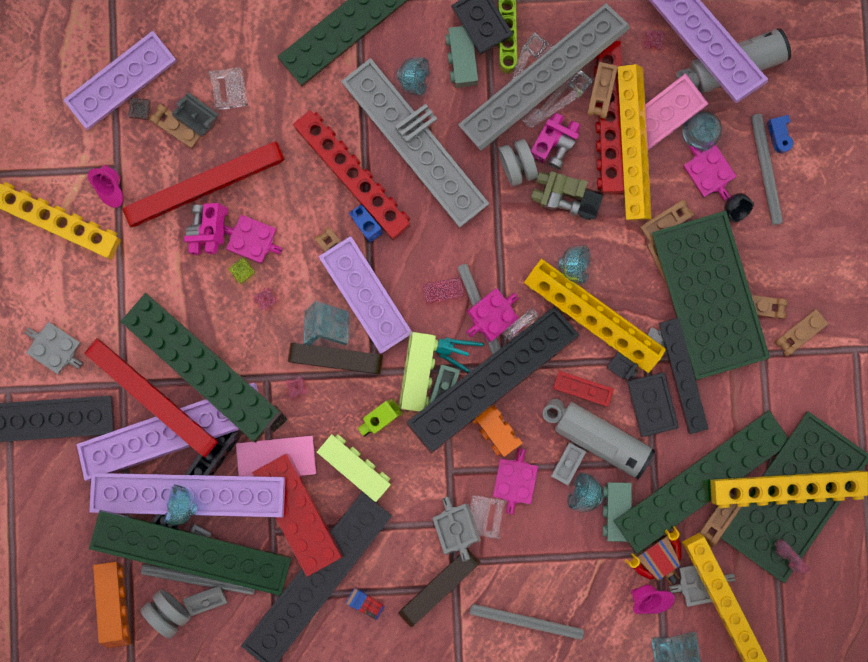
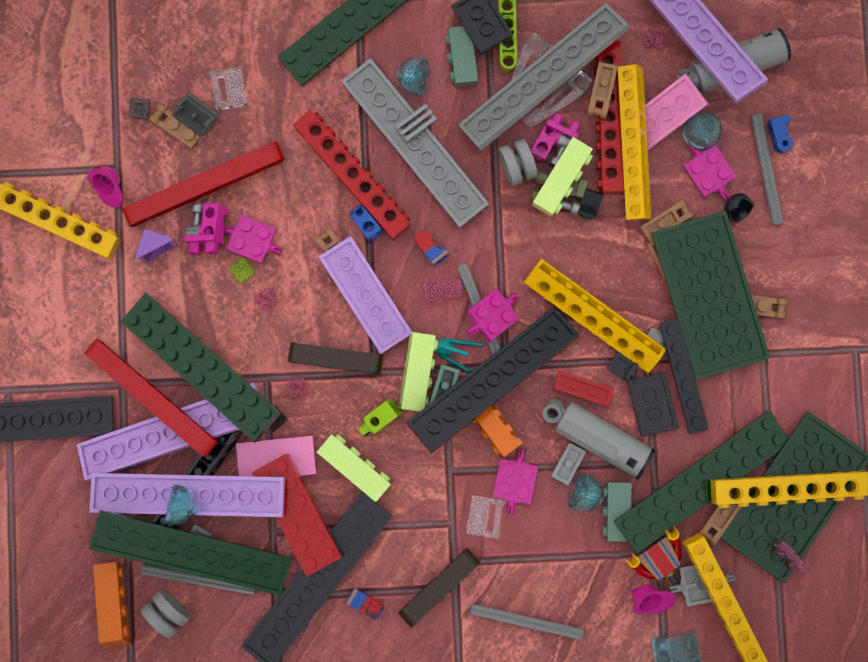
light grey plate [25,322,83,375] -> none
lavender plate [63,31,177,131] -> none
light grey plate [183,586,227,616] -> none
clear light blue bracket [303,301,349,346] -> none
light grey plate [432,497,481,562] -> none
clear plate [501,307,539,341] -> none
clear light blue cylinder [558,245,590,284] -> none
medium nougat plate [775,309,828,357] -> none
none -> medium lavender slope [136,229,179,263]
none -> leg [416,231,449,267]
none -> yellowish green brick [532,137,593,217]

